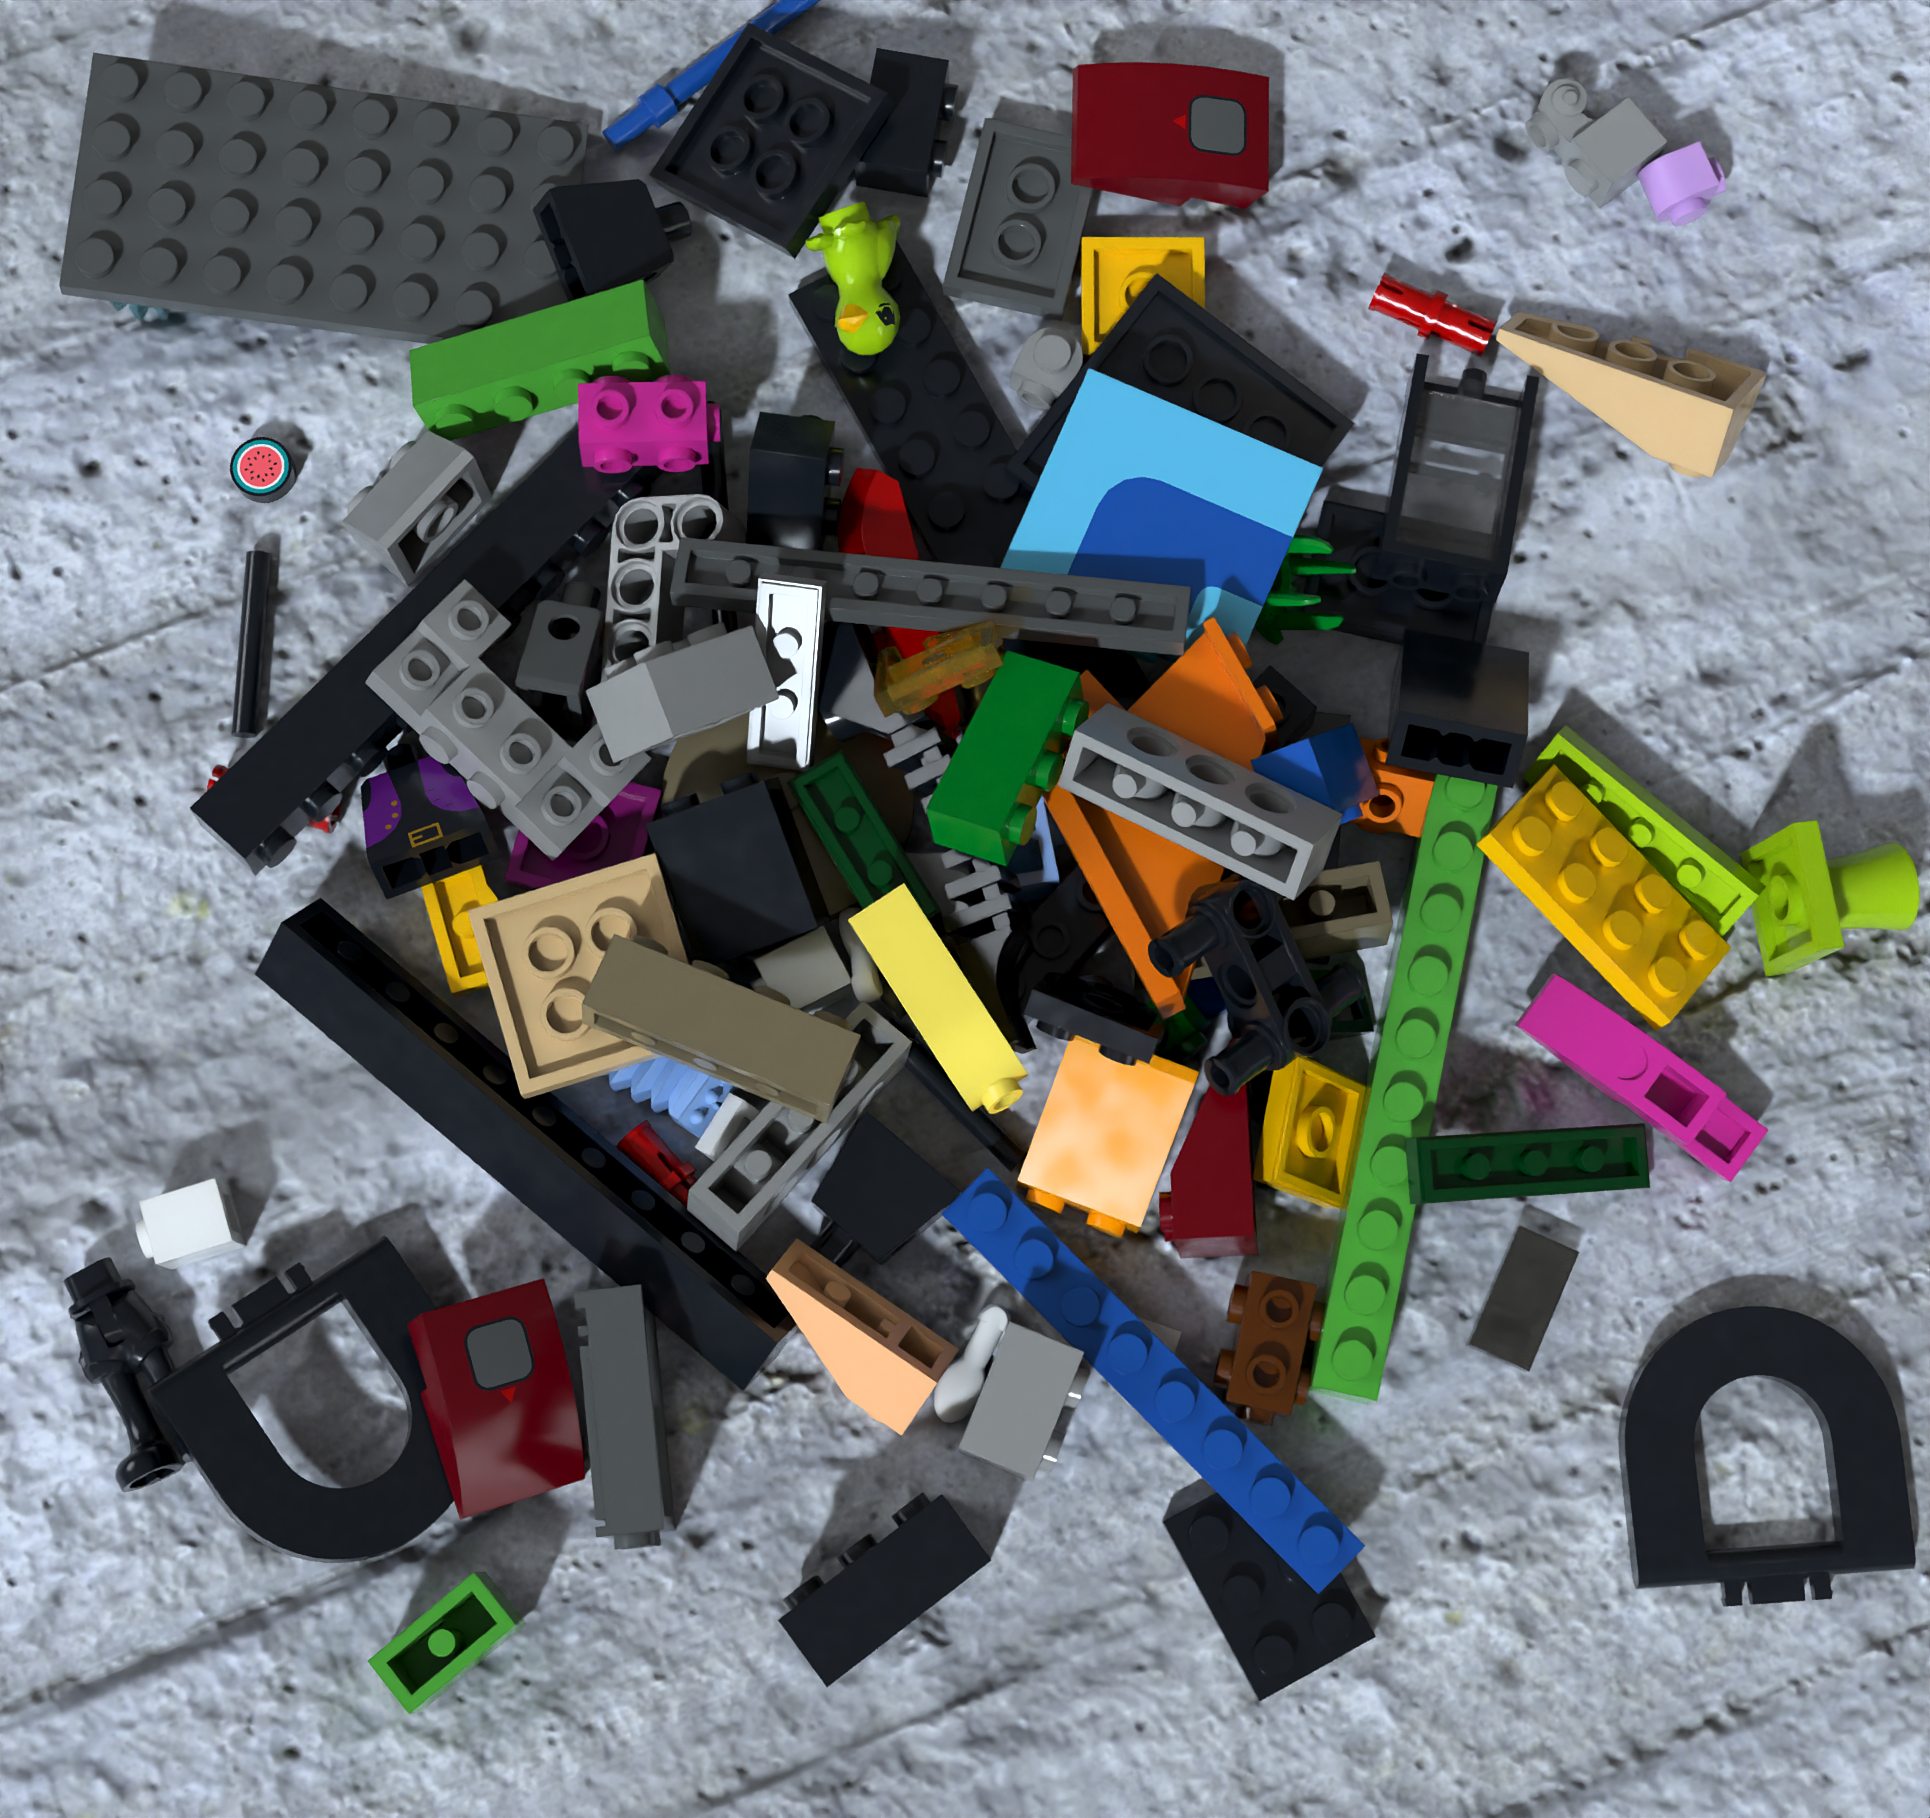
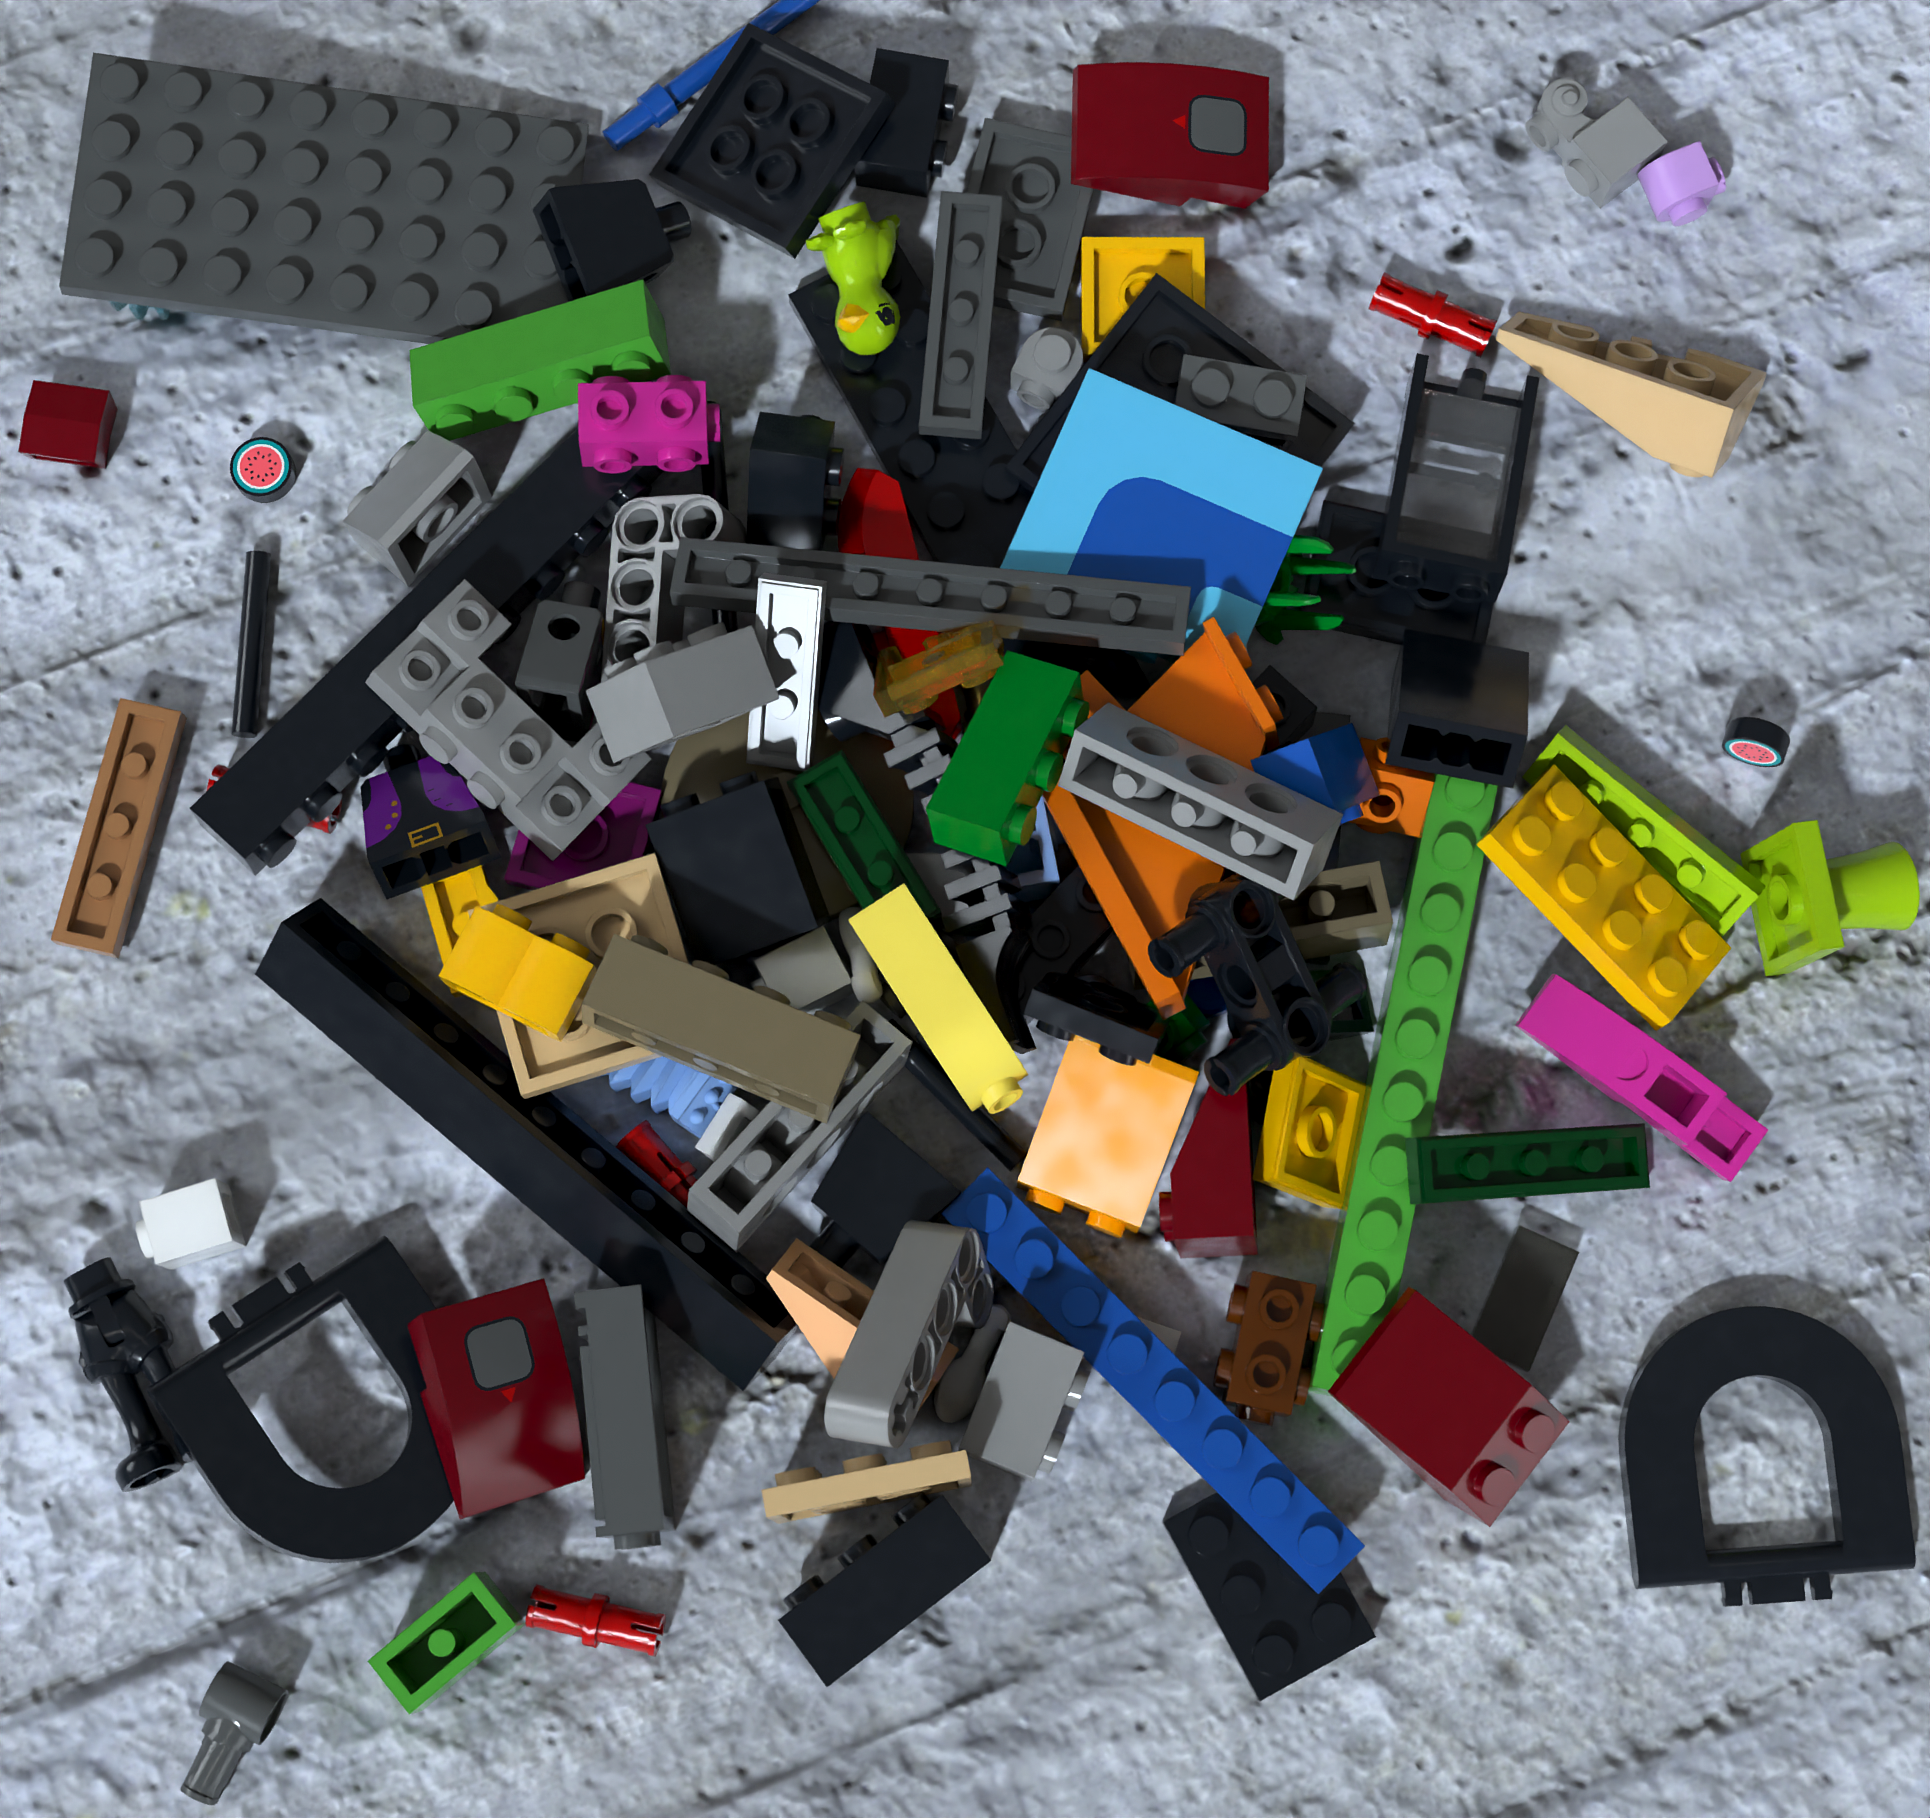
none -> dark red piece [18,380,118,469]
none -> medium nougat plate [51,698,187,959]
none -> dark grey pin [180,1661,289,1805]
none -> yellow brick [438,904,597,1042]
none -> red pin [525,1584,666,1657]
none -> tan plate [761,1440,972,1524]
none -> light grey beam [824,1220,994,1448]
none -> dark grey plate [919,191,1003,439]
none -> dark grey plate [1174,354,1307,442]
none -> dark red slope [1328,1287,1570,1527]
none -> black tile [1722,717,1790,767]

